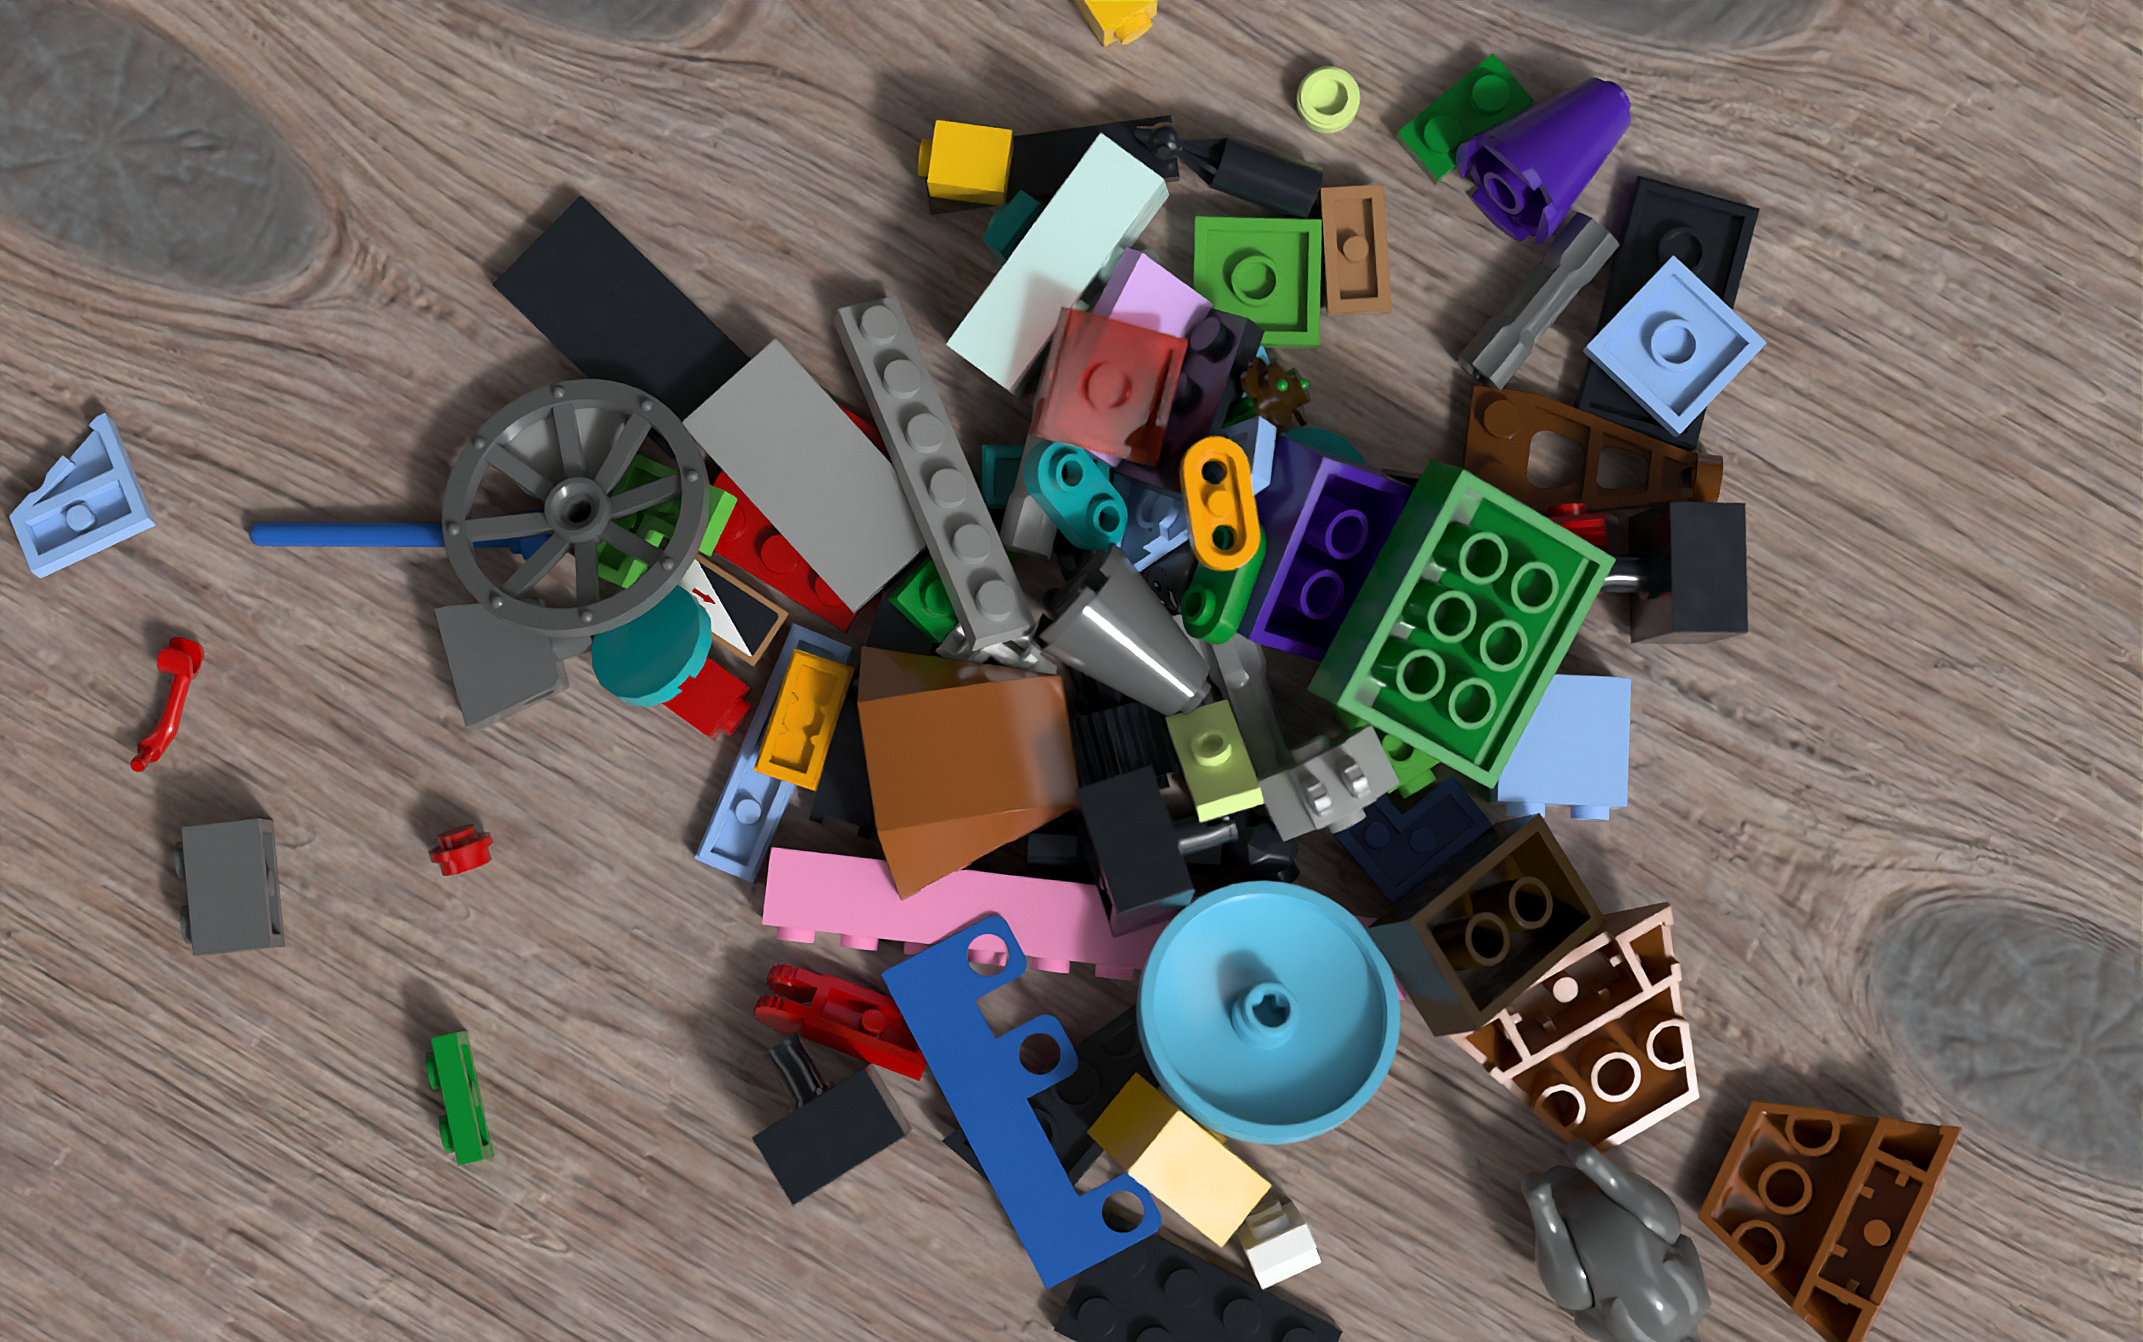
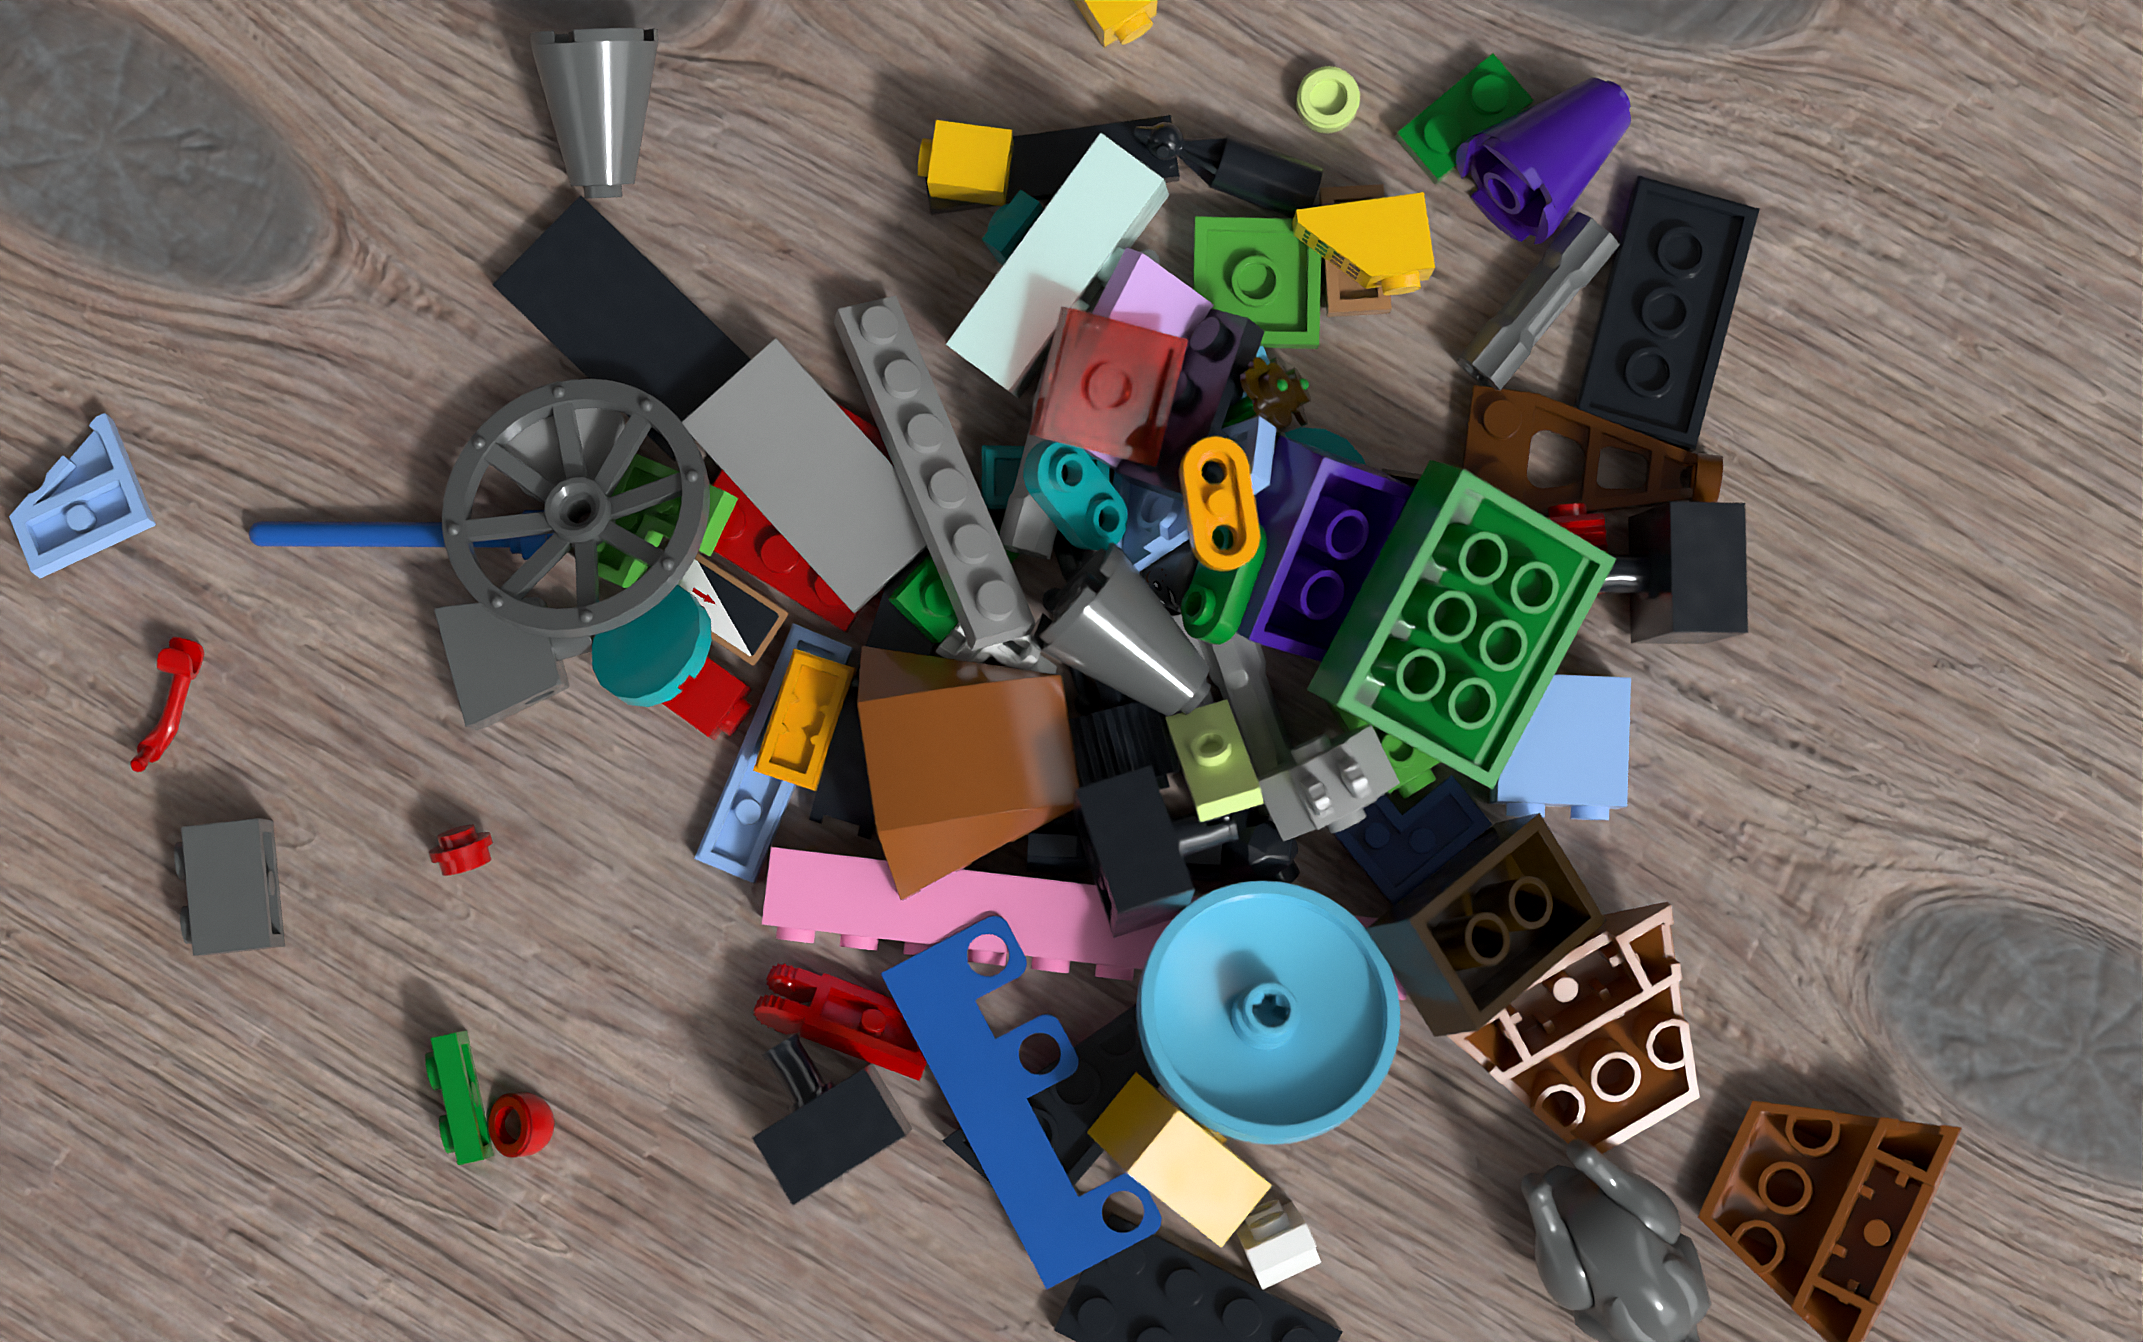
light blue plate [1583,255,1767,438] -> none
none -> red piece [488,1092,555,1158]
none -> dark grey cone [530,28,658,199]
none -> yellow slope [1292,192,1435,295]

